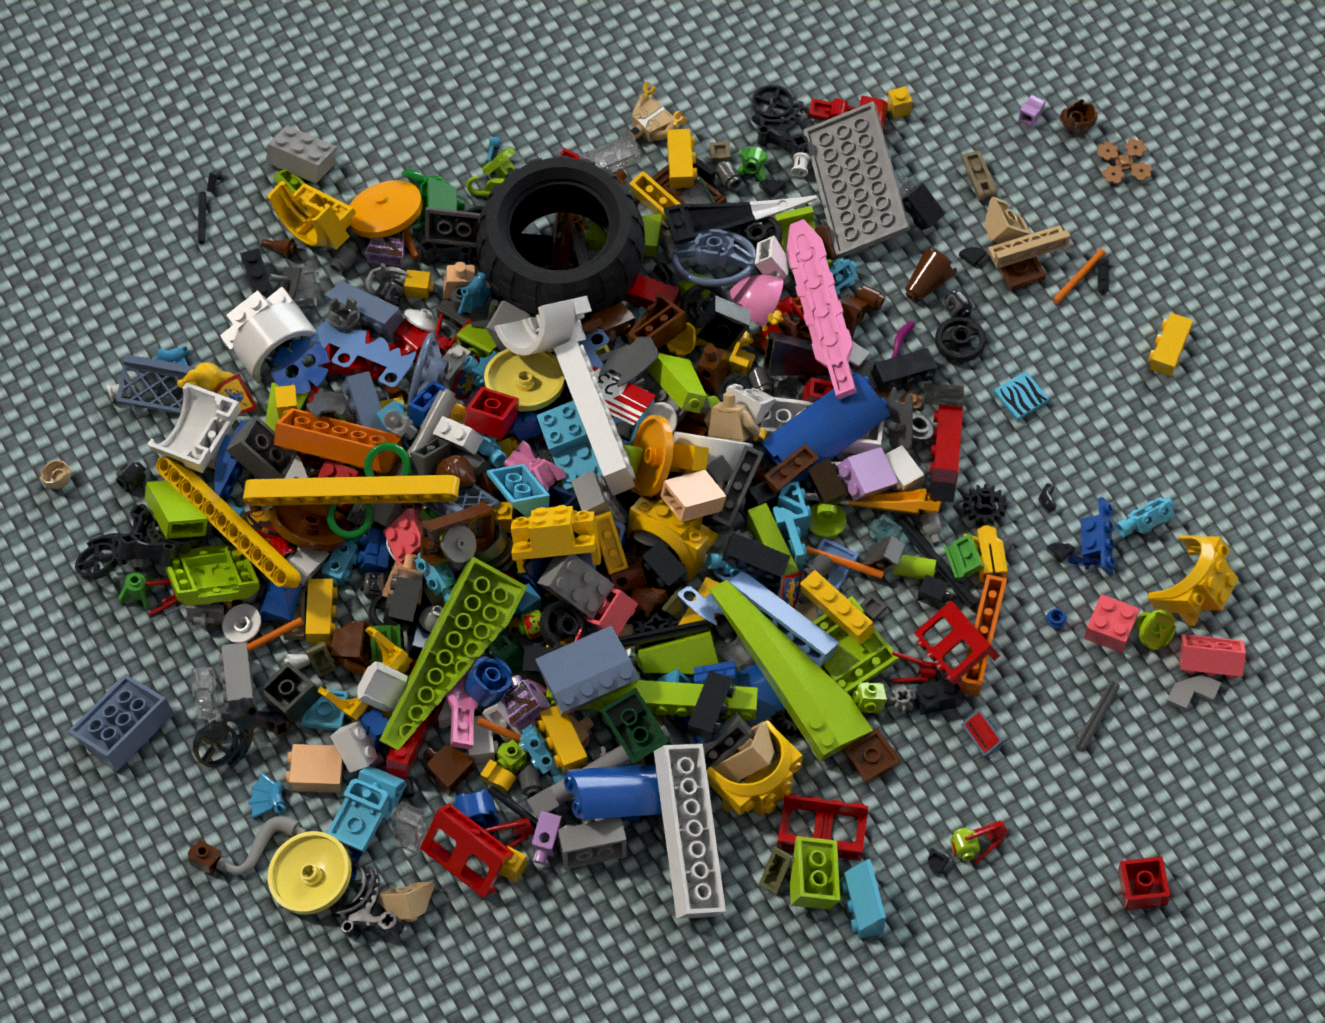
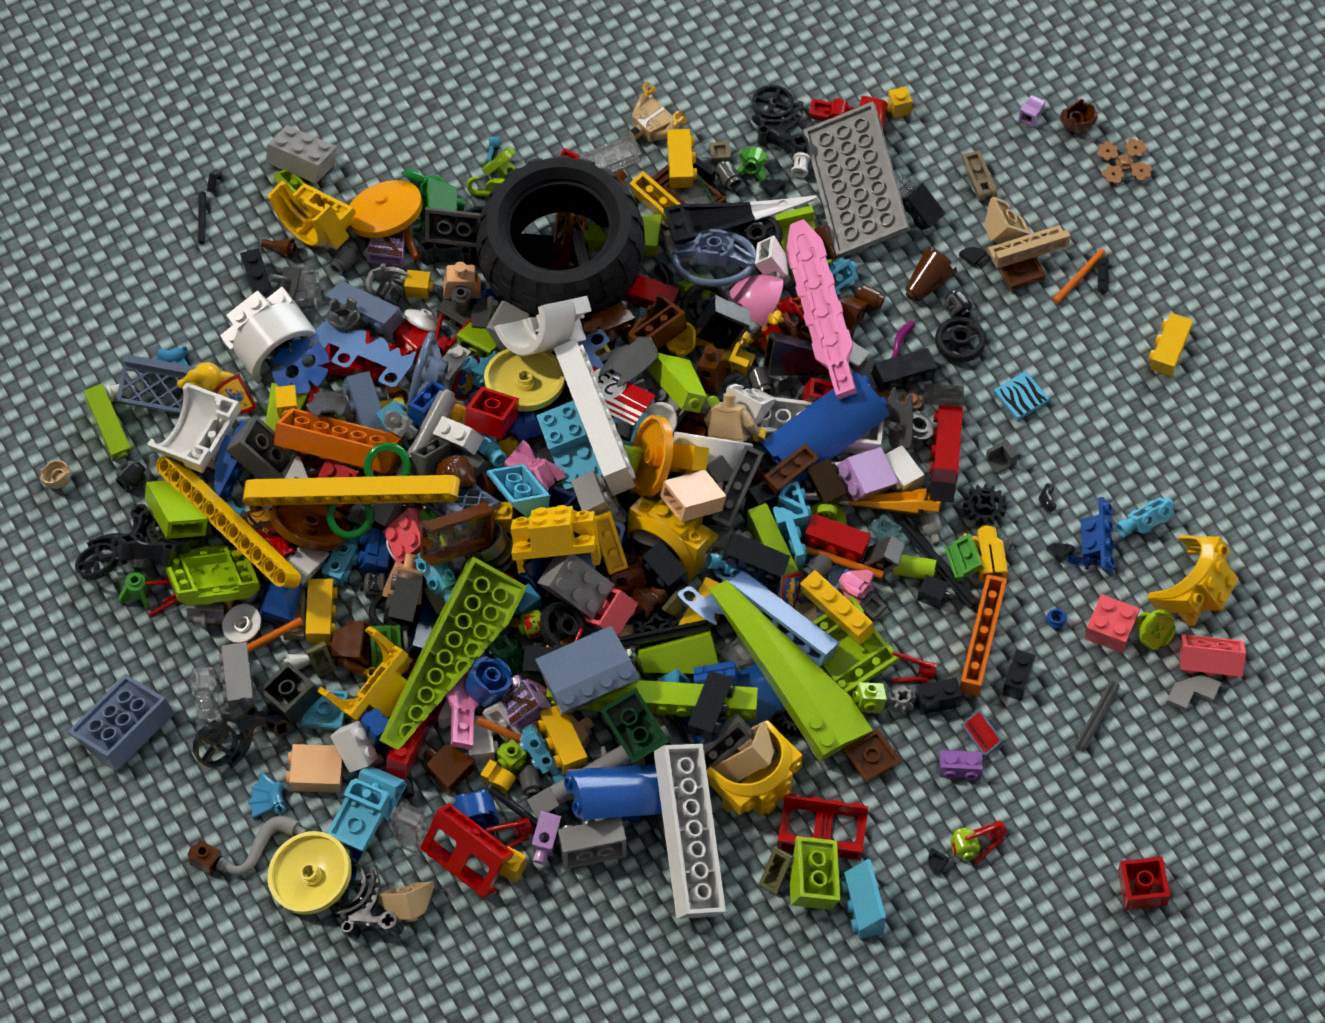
white slope [357,662,408,713] -> none
light grey brick [419,605,443,632] -> none
light grey piece [441,525,476,563] -> none
dark azure arm [458,272,493,315] -> none
red window [914,601,1000,689] -> none
none -> lime slope [84,383,131,460]
none -> red brick [804,514,871,563]
none -> bright pink brick [839,570,875,605]
none -> medium lavender bracket [939,750,983,780]
none -> dark grey panel [985,440,1018,474]
none -> black brick [1002,649,1036,701]

